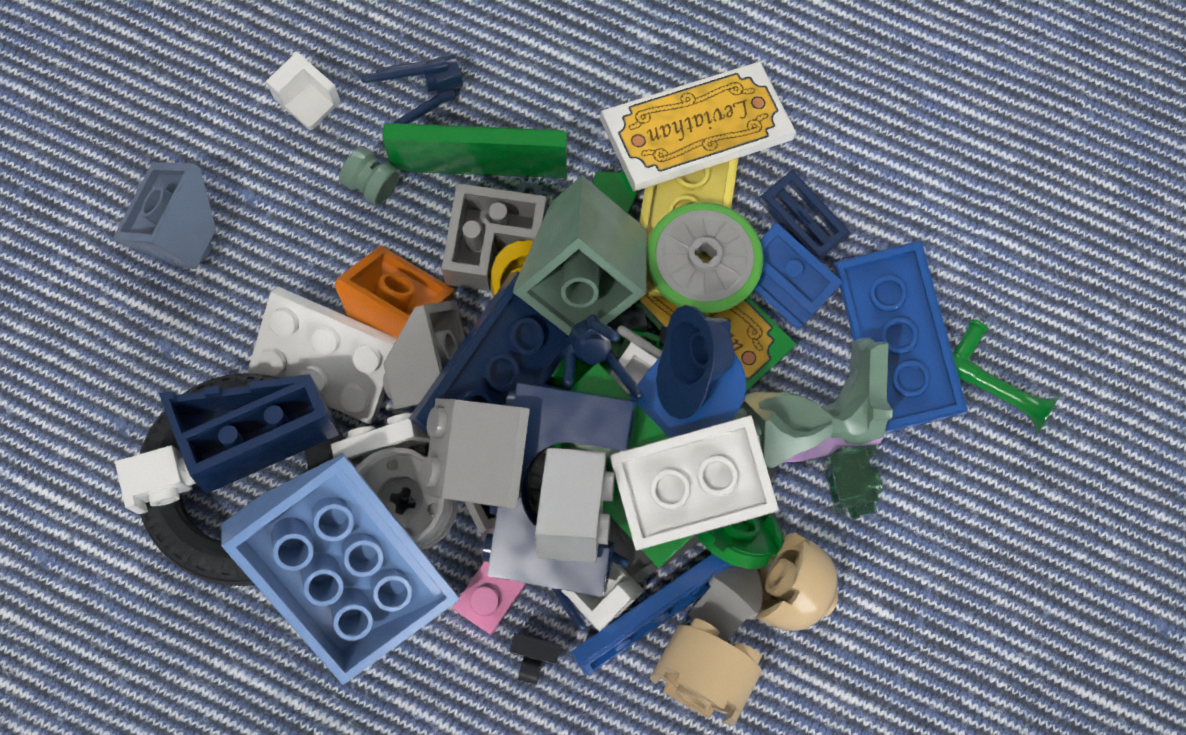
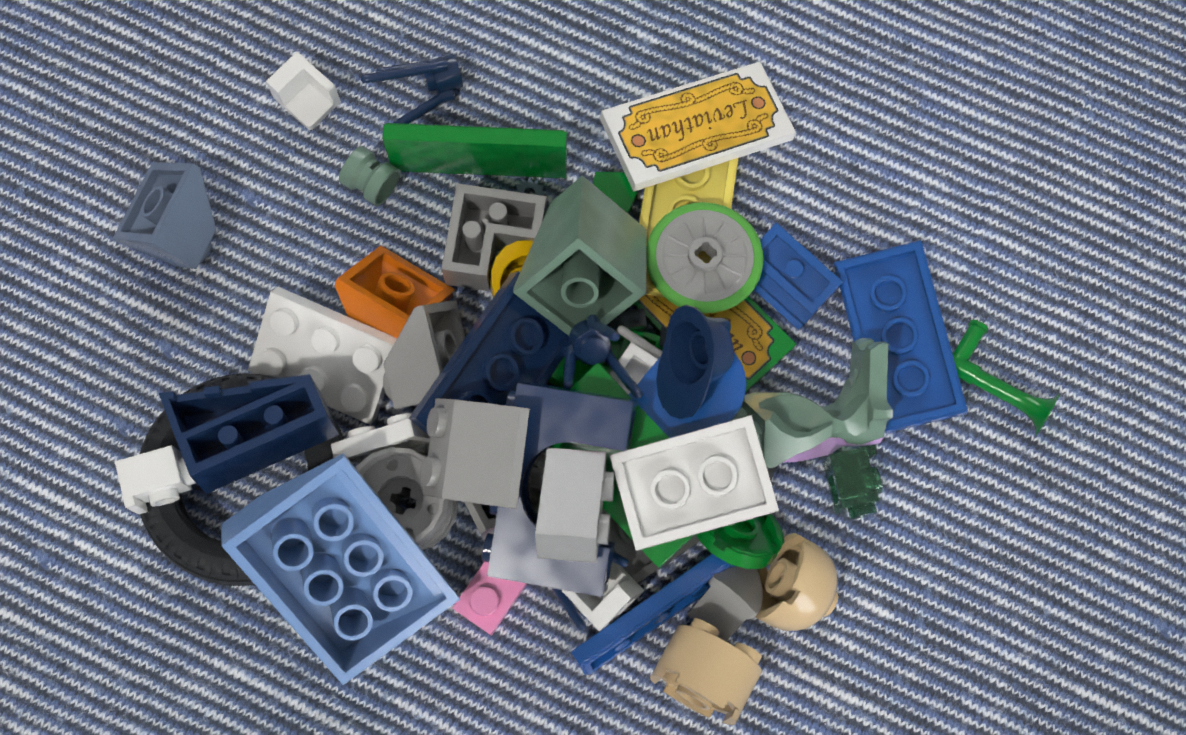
black tile [510,633,561,685] -> none
dark blue tile [758,169,851,262] -> none

